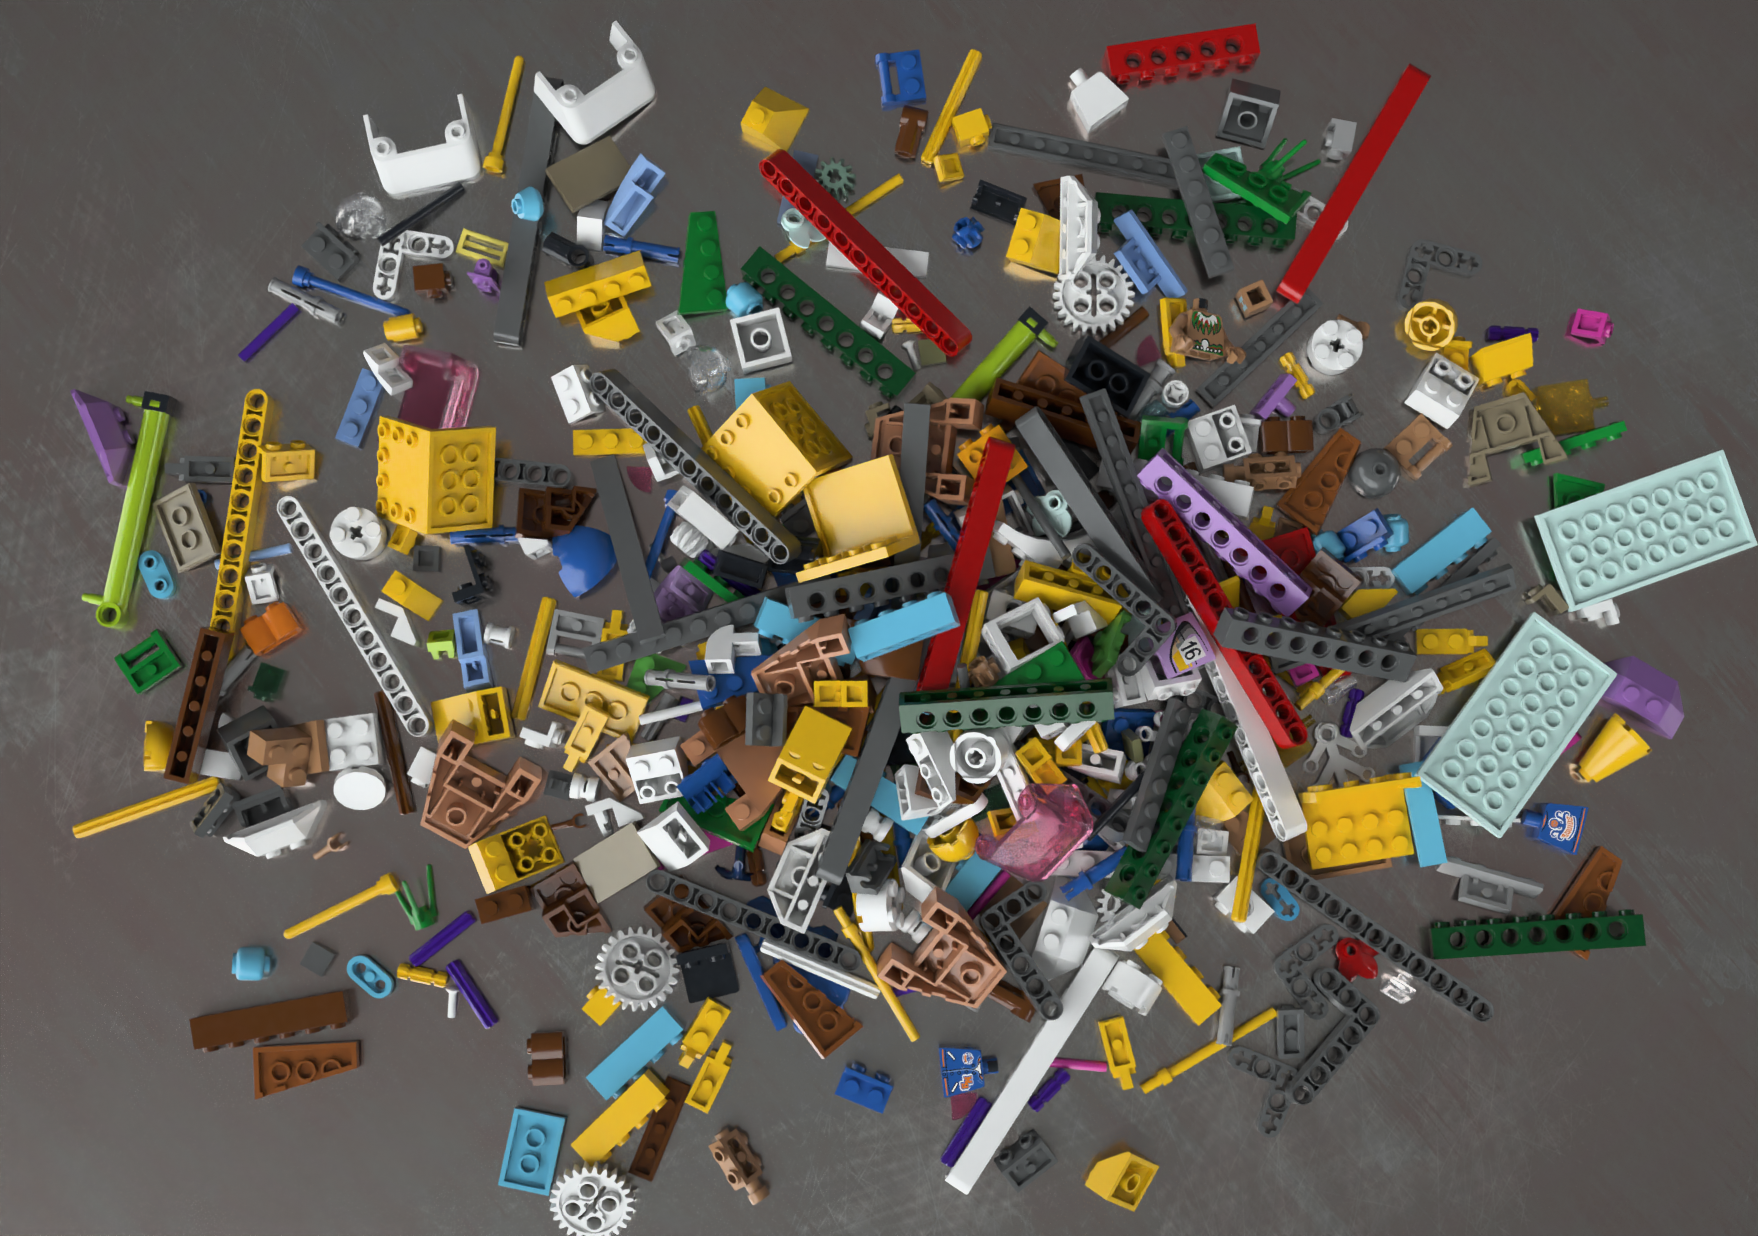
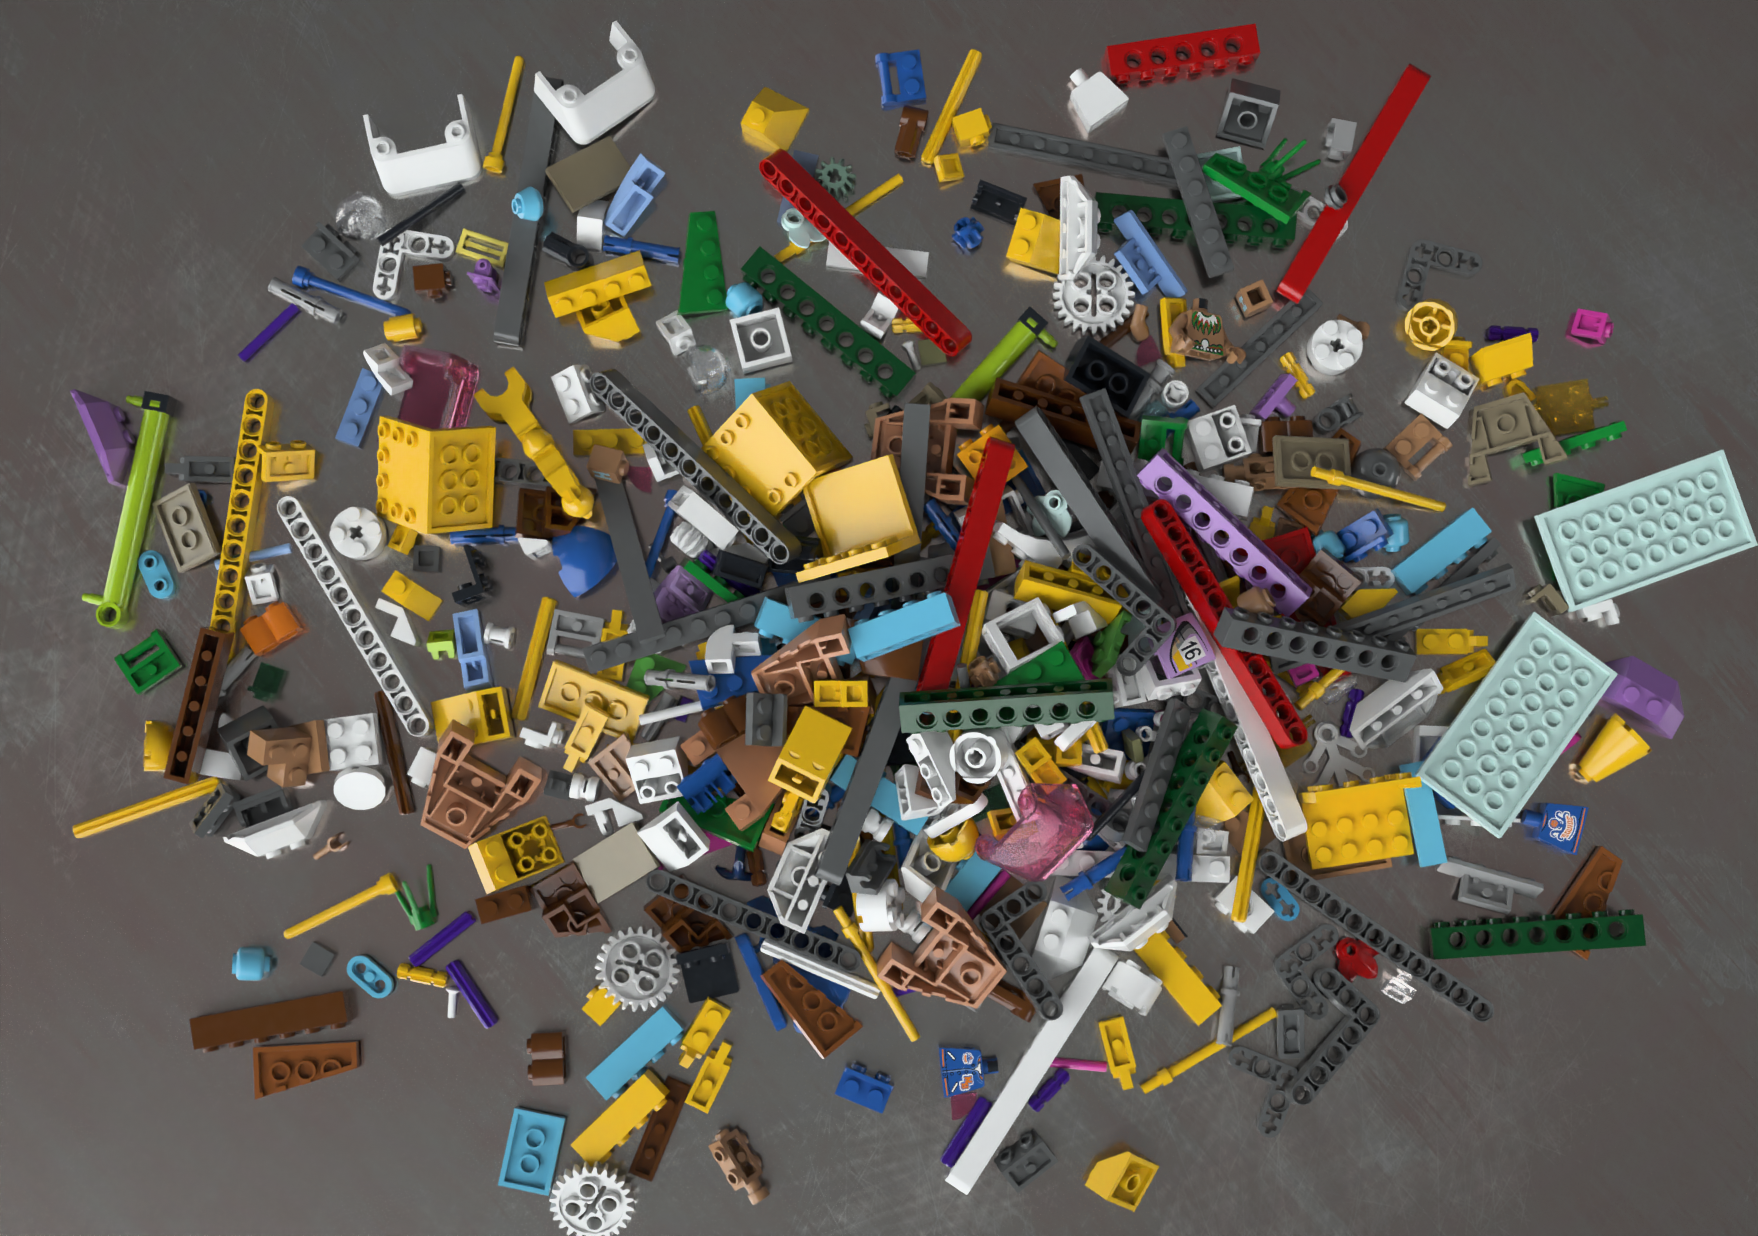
none -> yellow piece [473,366,594,519]
none -> medium nougat brick [586,444,629,484]
none -> medium nougat arm [1130,304,1149,341]
none -> medium nougat head [1237,586,1276,615]
none -> dark tan tile [1272,435,1351,490]
none -> yellow bar [1311,466,1446,512]
none -> dark grey plate [1324,184,1347,210]

